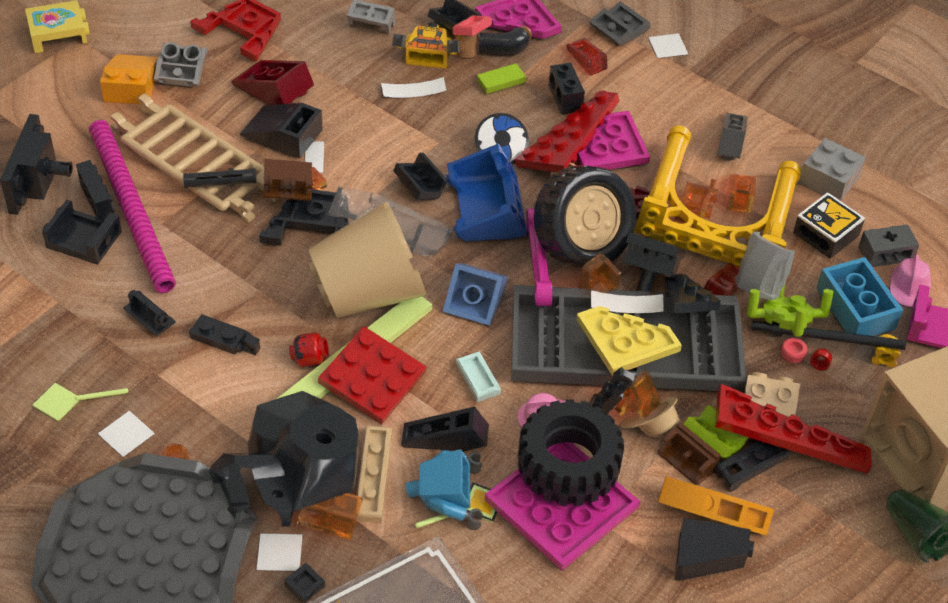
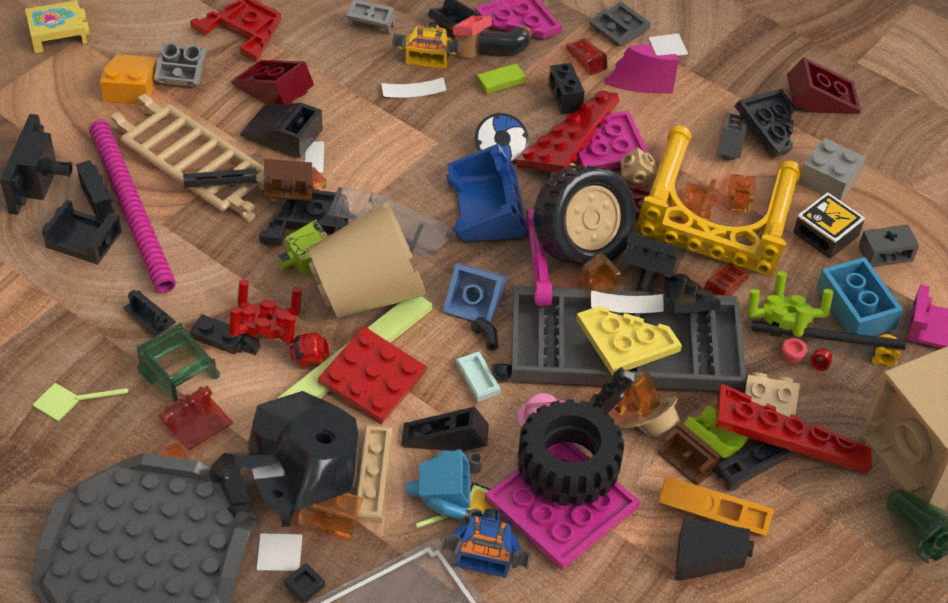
white sticker [98,411,155,457] -> none
black bracket [393,153,447,200] -> none
light grey slope [735,231,795,300] -> none
bright pink piece [890,254,931,308] -> none
none -> clear green piece [136,323,220,402]
none -> clear red hinge [158,386,233,451]
none -> red plate [229,279,302,344]
none -> lime torso [277,220,328,276]
none -> torso [441,508,531,578]
none -> black arm [471,317,498,350]
none -> black hinge [491,364,512,382]
none -> dark pink slope [605,44,679,94]
none -> tan brick [620,147,657,187]
none -> black plate [734,89,794,158]
none -> dark red slope [787,57,861,114]

